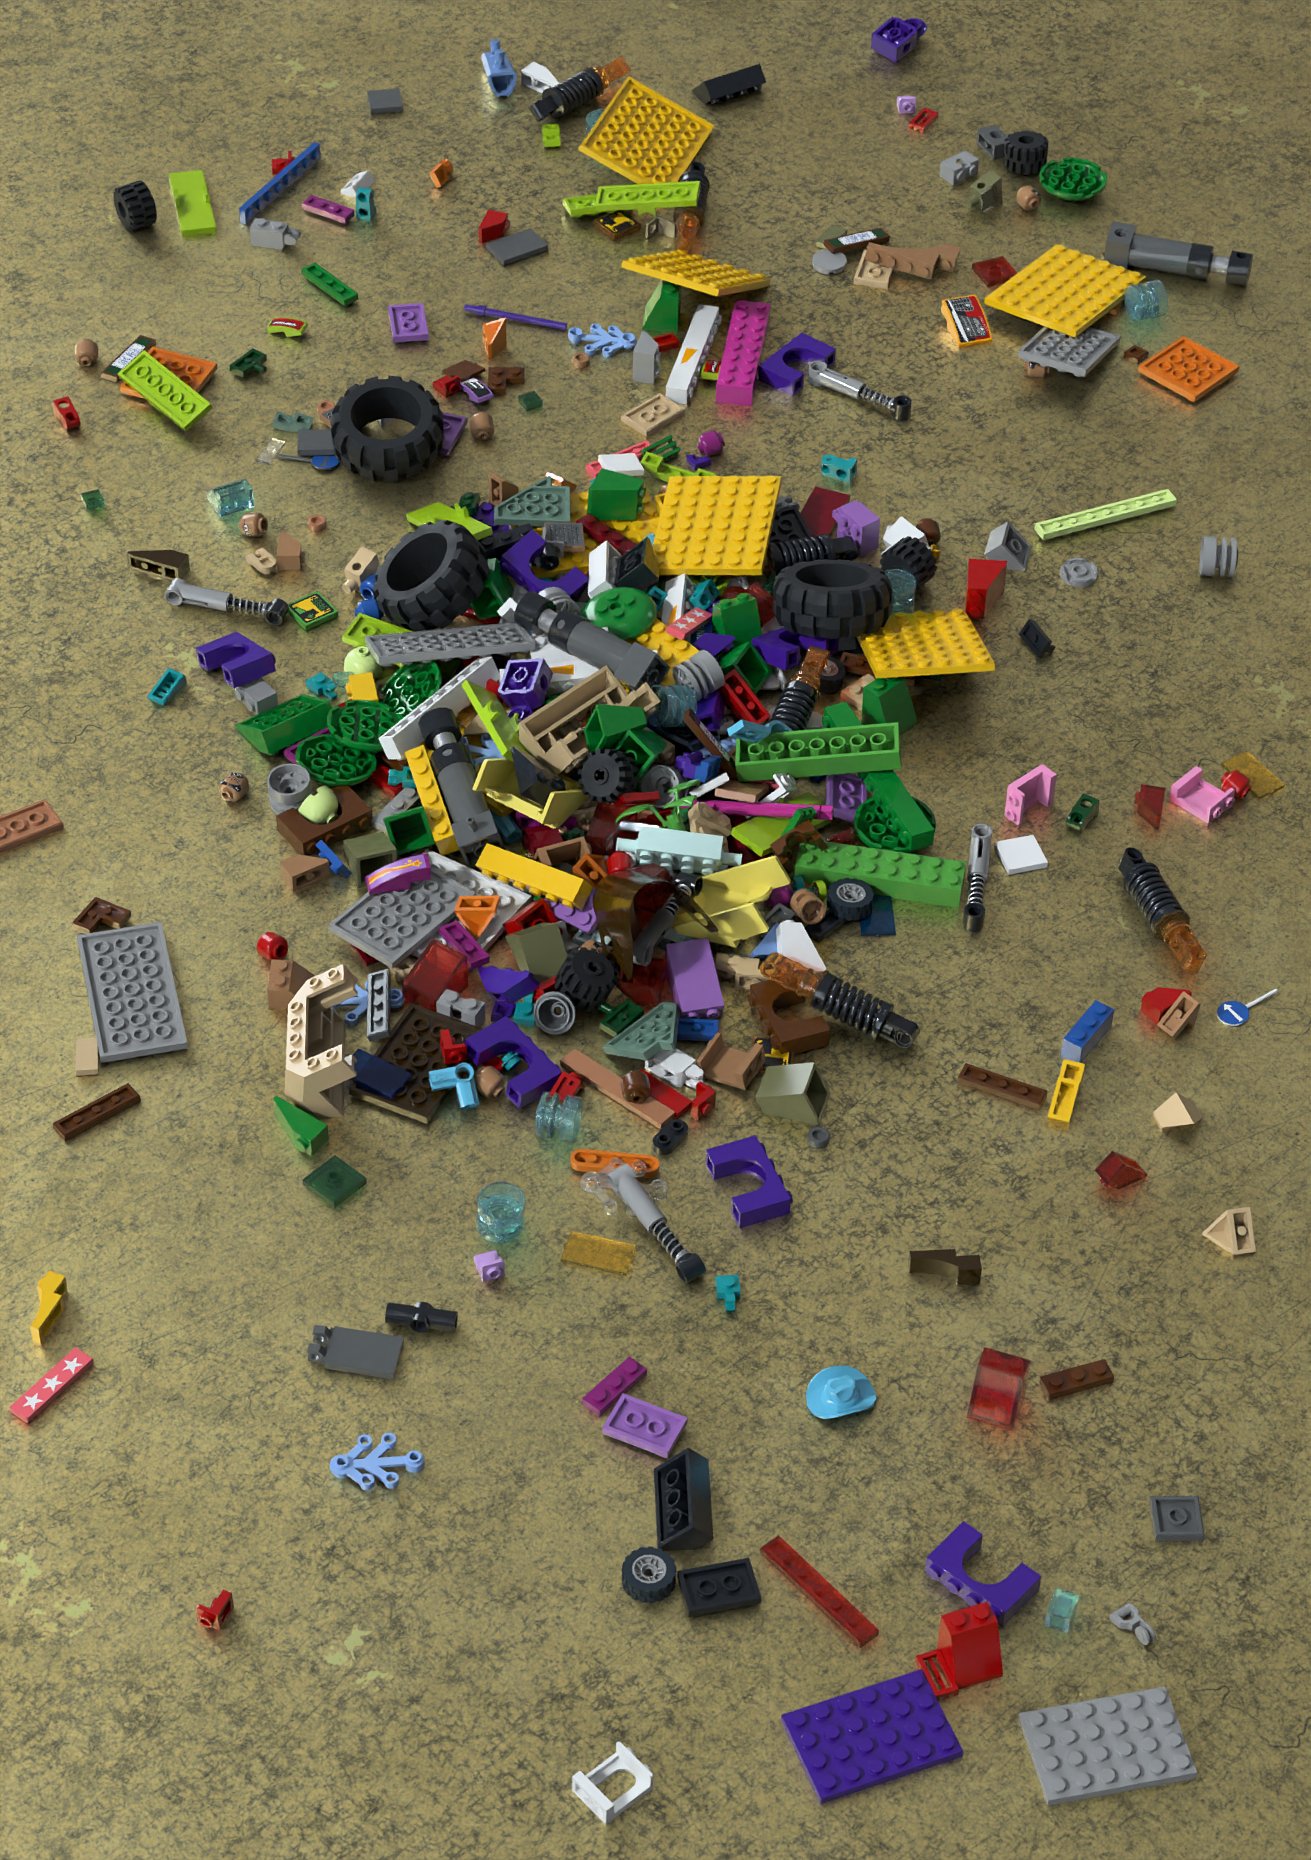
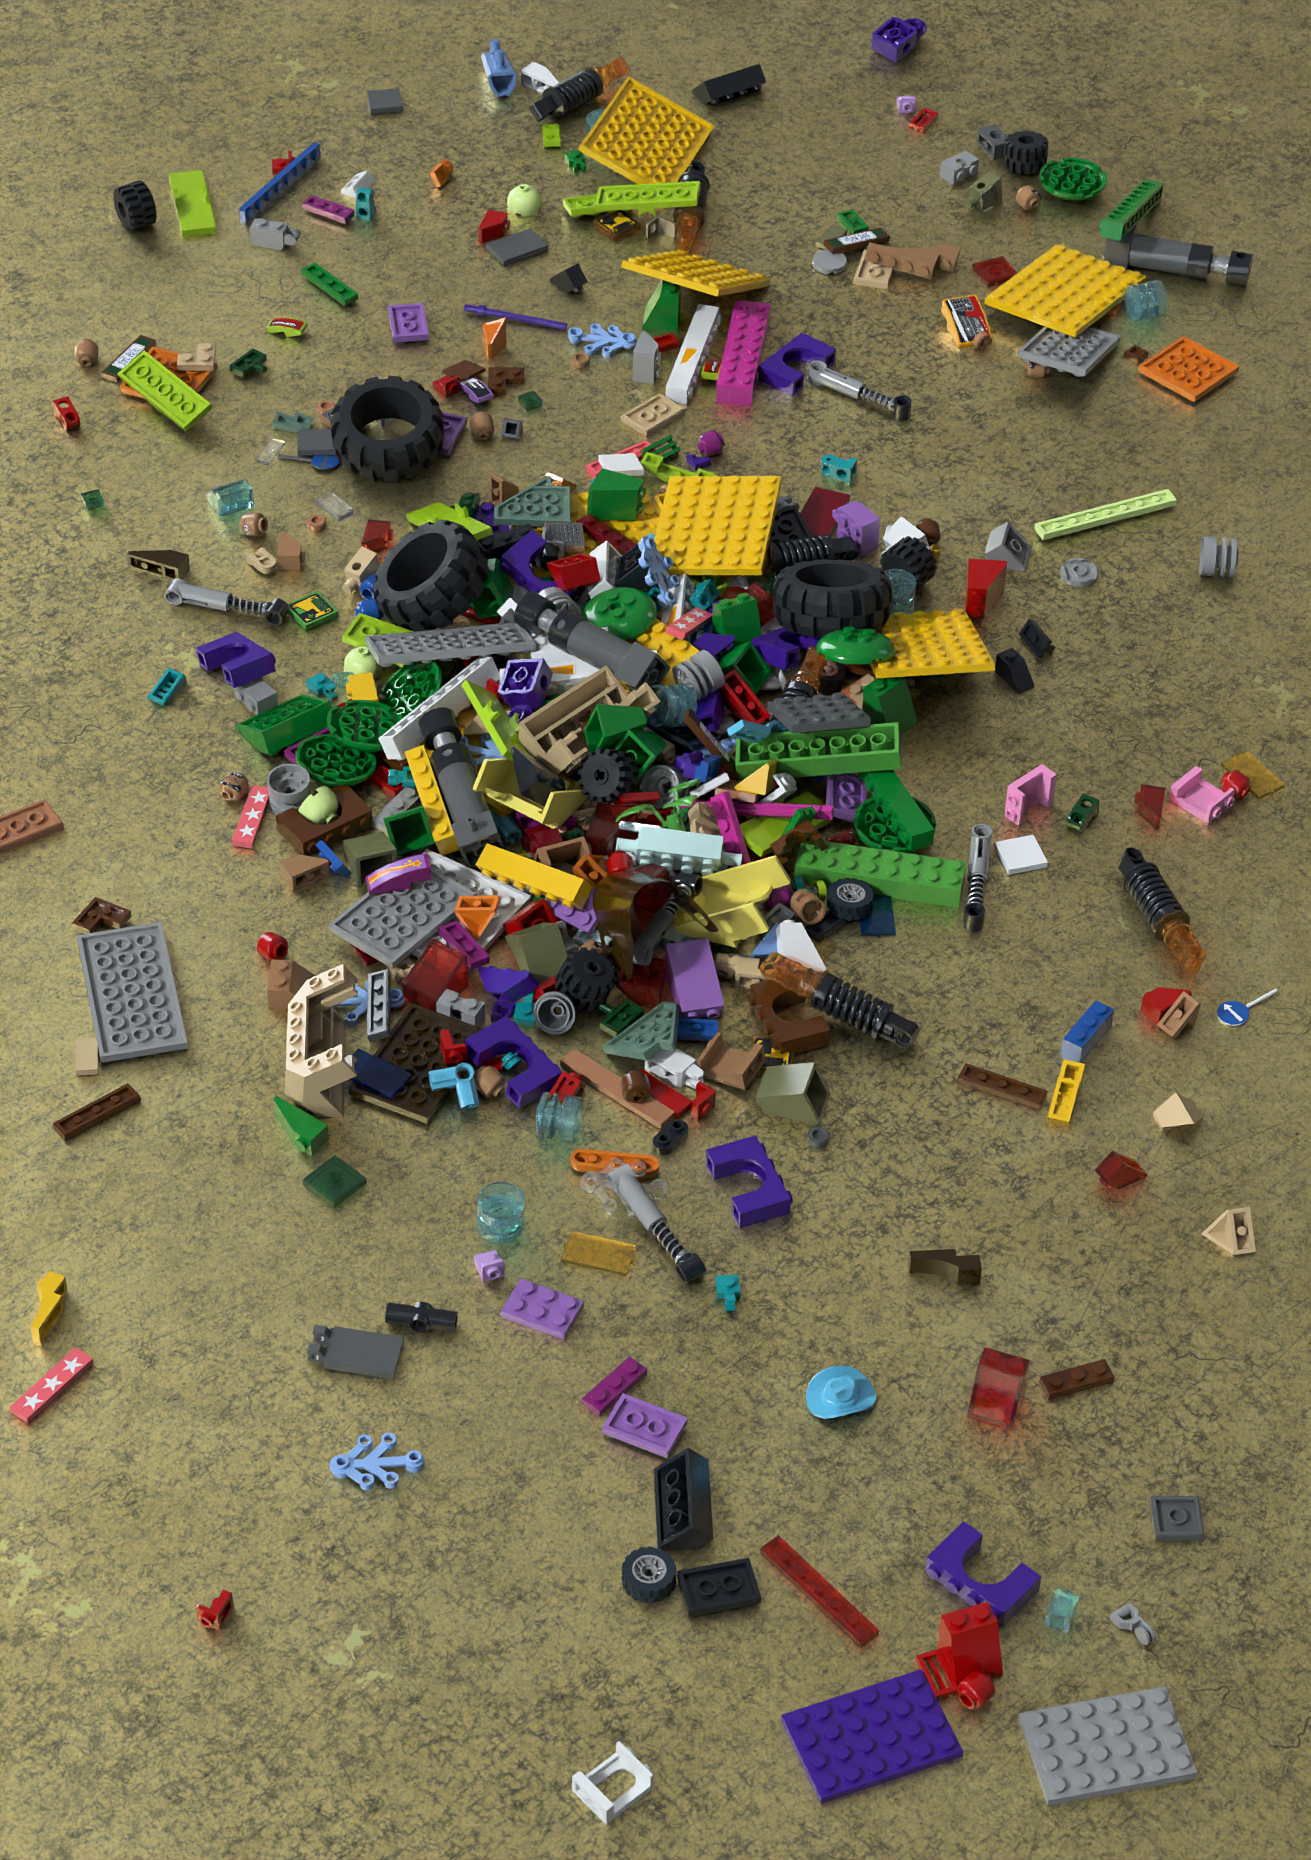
none -> tan plate [177,343,216,371]
none -> coral tile [232,785,270,849]
none -> clear tile [316,491,354,522]
none -> clear red slope [361,519,394,553]
none -> black slope [501,418,523,439]
none -> medium lavender plate [501,1279,584,1340]
none -> yellowish green cylinder [507,184,542,216]
none -> red slope [547,553,601,592]
none -> black slope [549,263,588,293]
none -> green plate [565,150,586,173]
none -> light blue plant [638,536,680,609]
none -> dark pink plate [710,791,751,868]
none -> yellow slope [734,758,777,795]
none -> dark grey plate [768,693,870,733]
none -> green brick [816,627,896,664]
none -> green tile [837,209,869,234]
none -> red head [957,1671,996,1709]
none -> nougat tile [973,331,990,350]
none -> black slope [995,648,1034,694]
none -> green brick [1099,179,1164,241]

